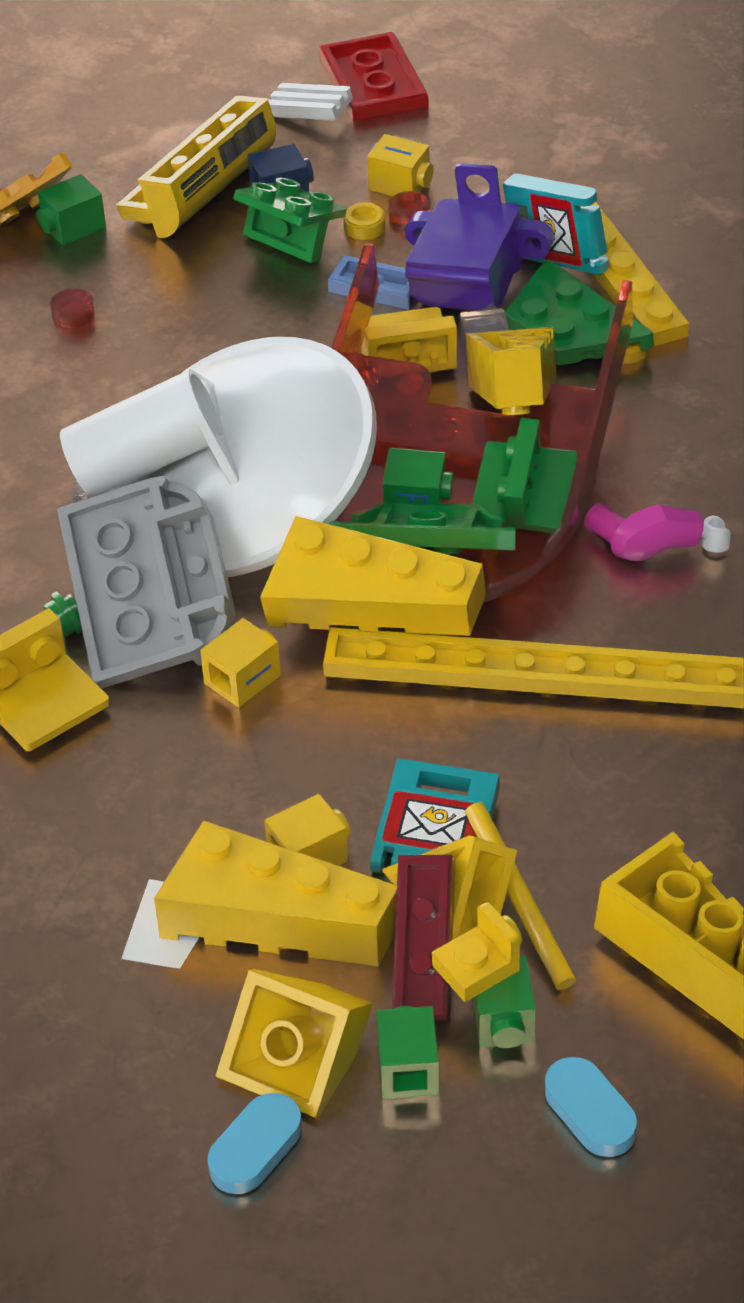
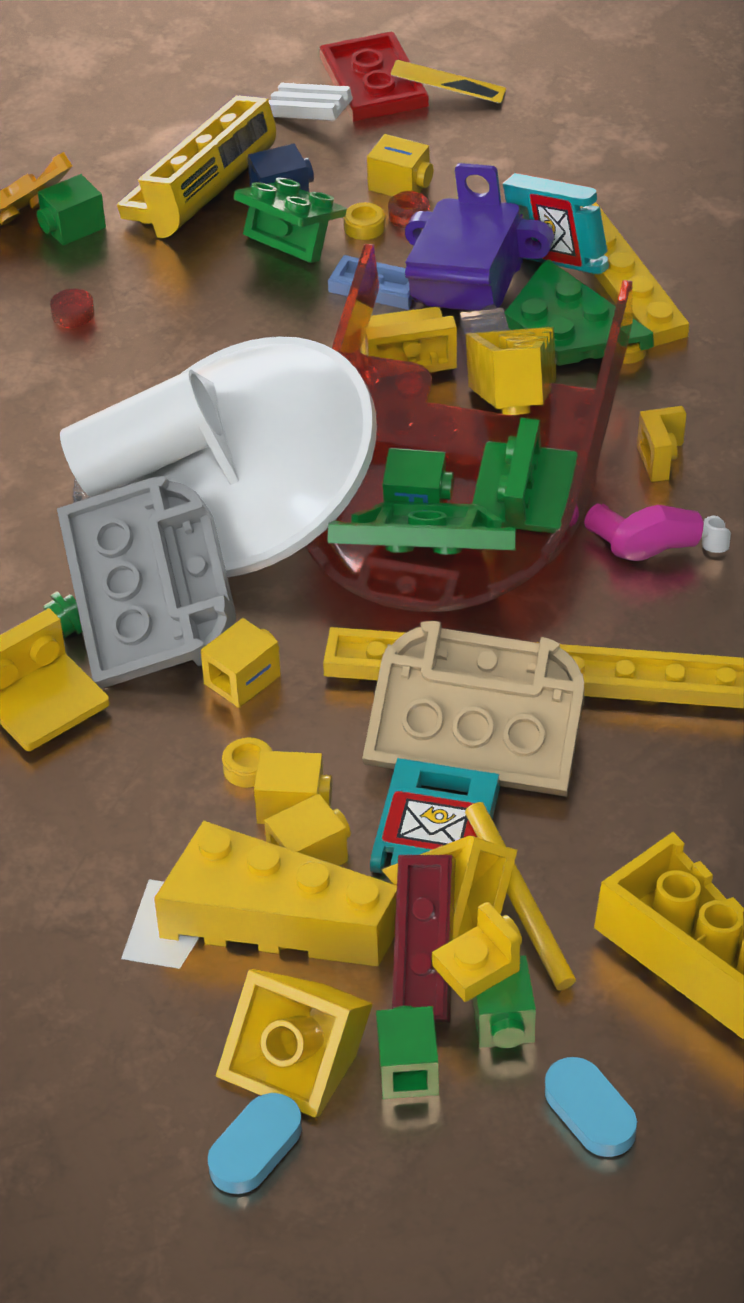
yellow wedge [260,516,486,636] -> none
none -> yellow tile [222,737,272,788]
none -> yellow brick [254,750,333,824]
none -> tan plate [362,621,584,797]
none -> yellow sticker [391,60,506,103]
none -> yellow bracket [637,406,687,482]

